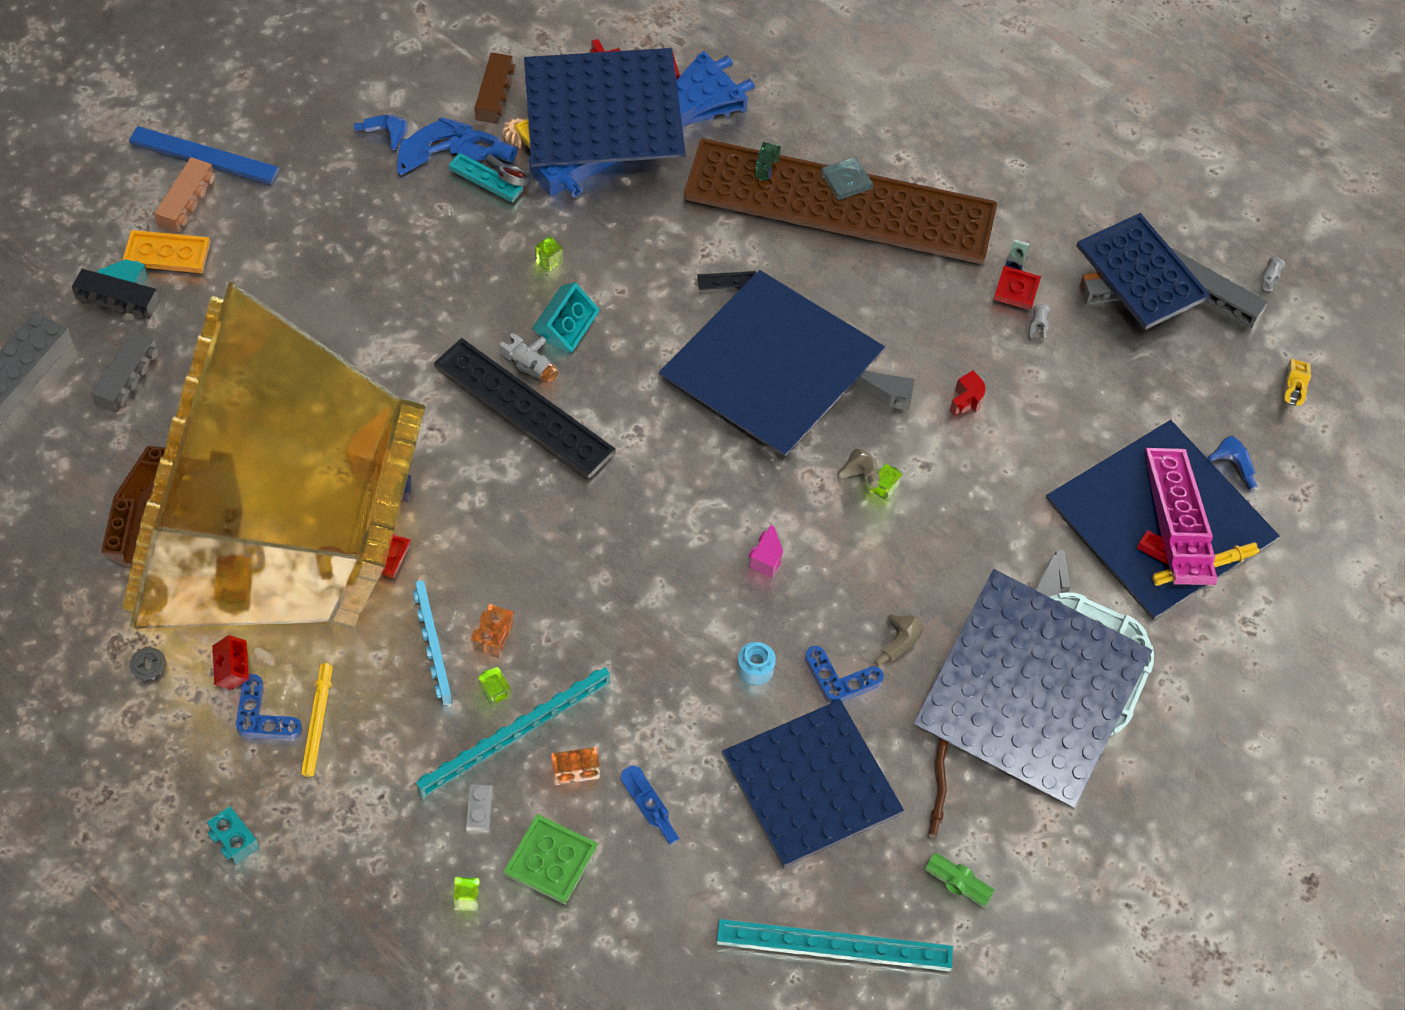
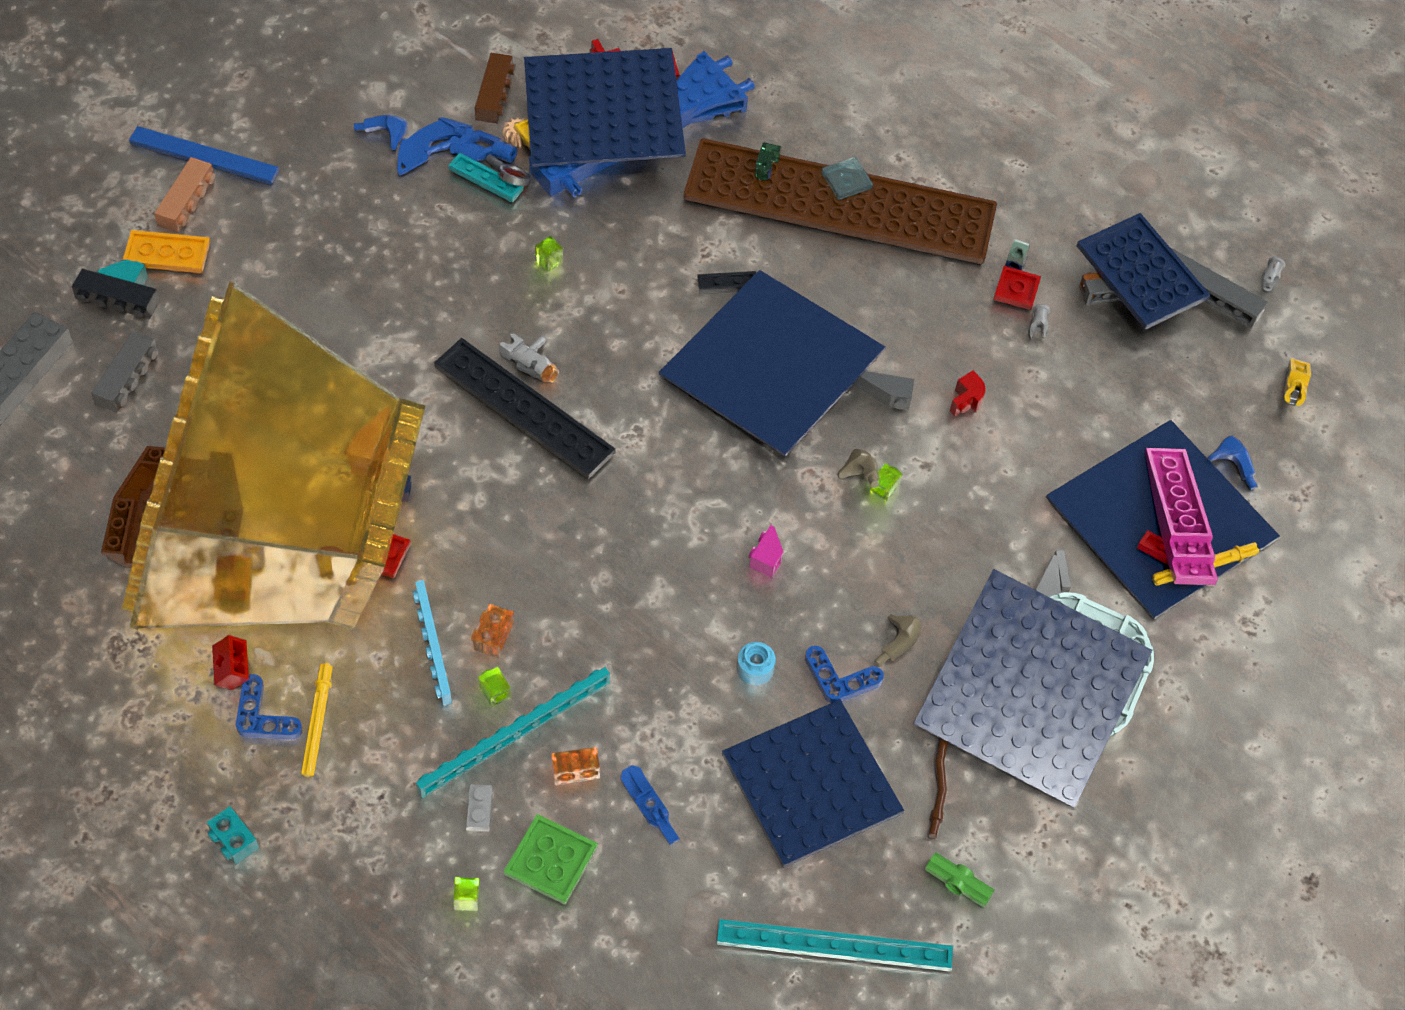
dark grey gear [129,647,166,681] -> none
teal slope [532,282,600,353] -> none

